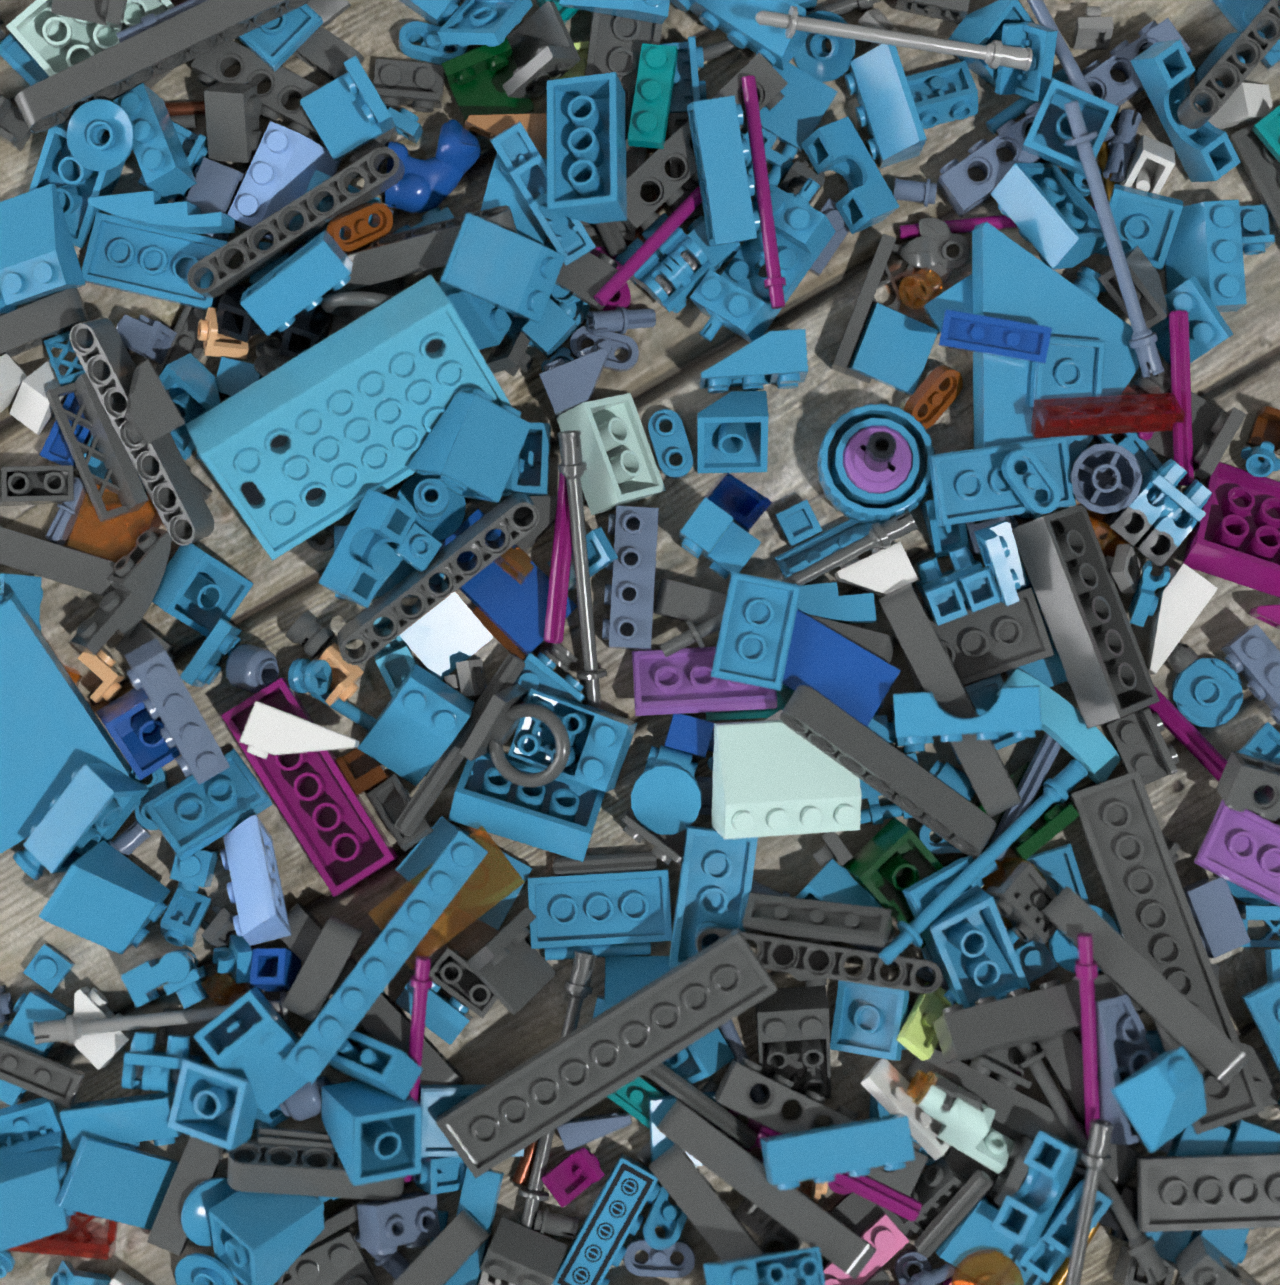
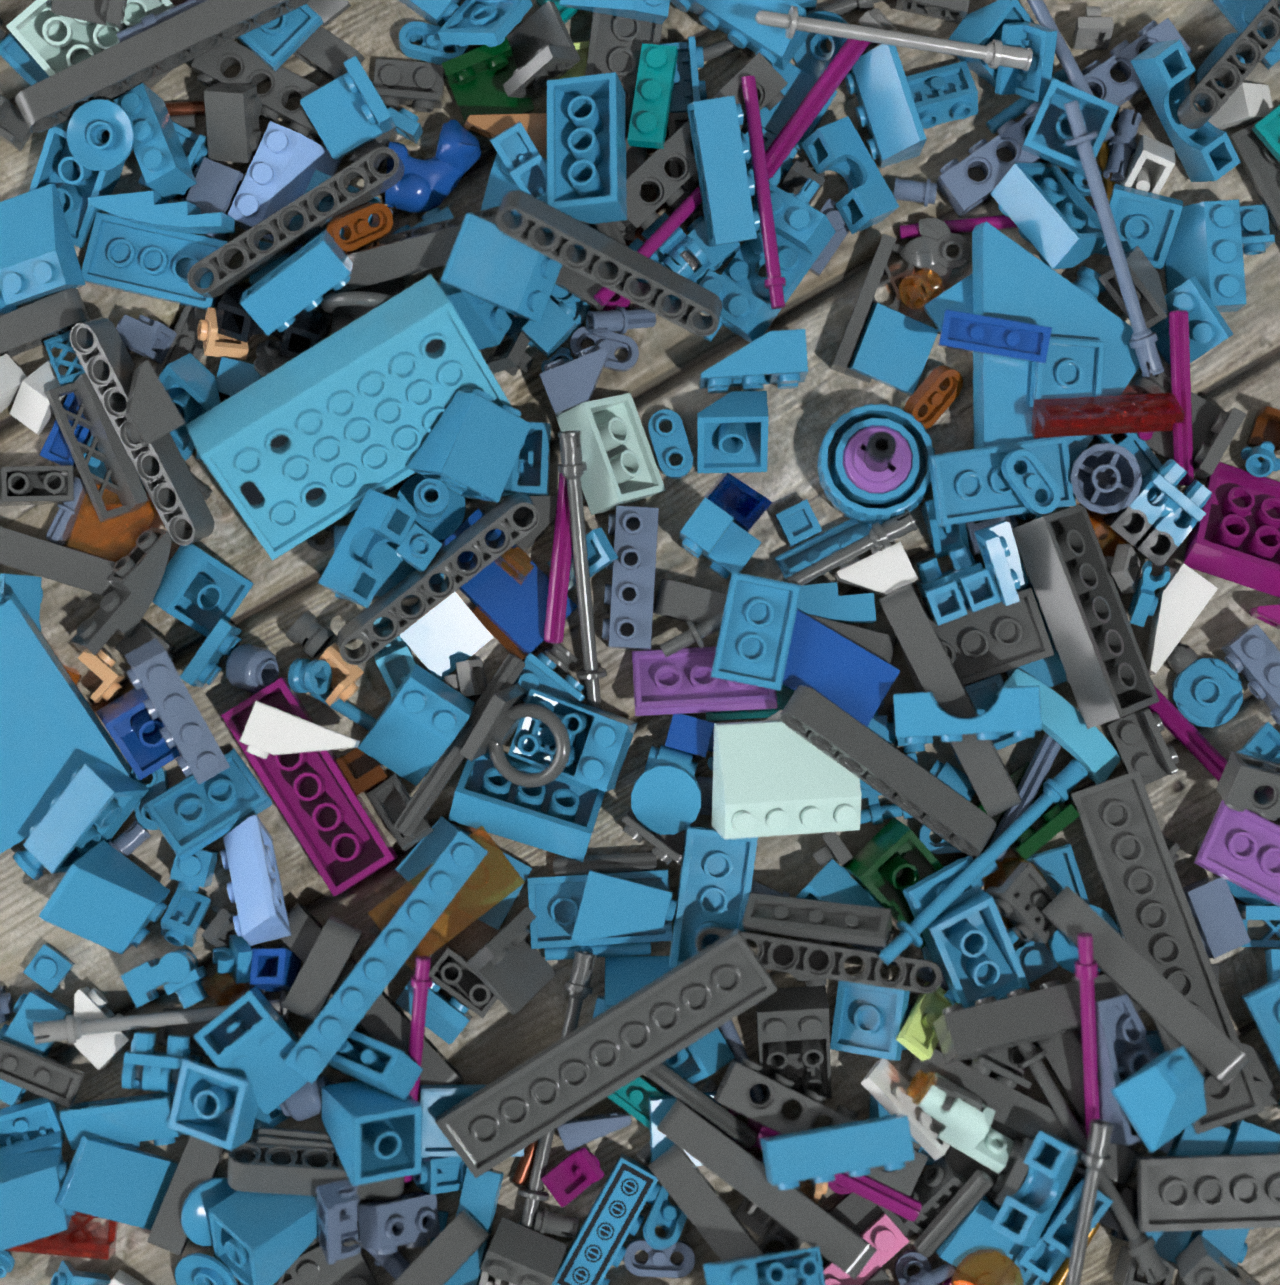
none -> sand blue hinge [316,1179,361,1265]
none -> dark grey beam [496,190,722,337]
none -> dark azure slope [571,870,677,942]
none -> magenta axle [765,39,870,179]

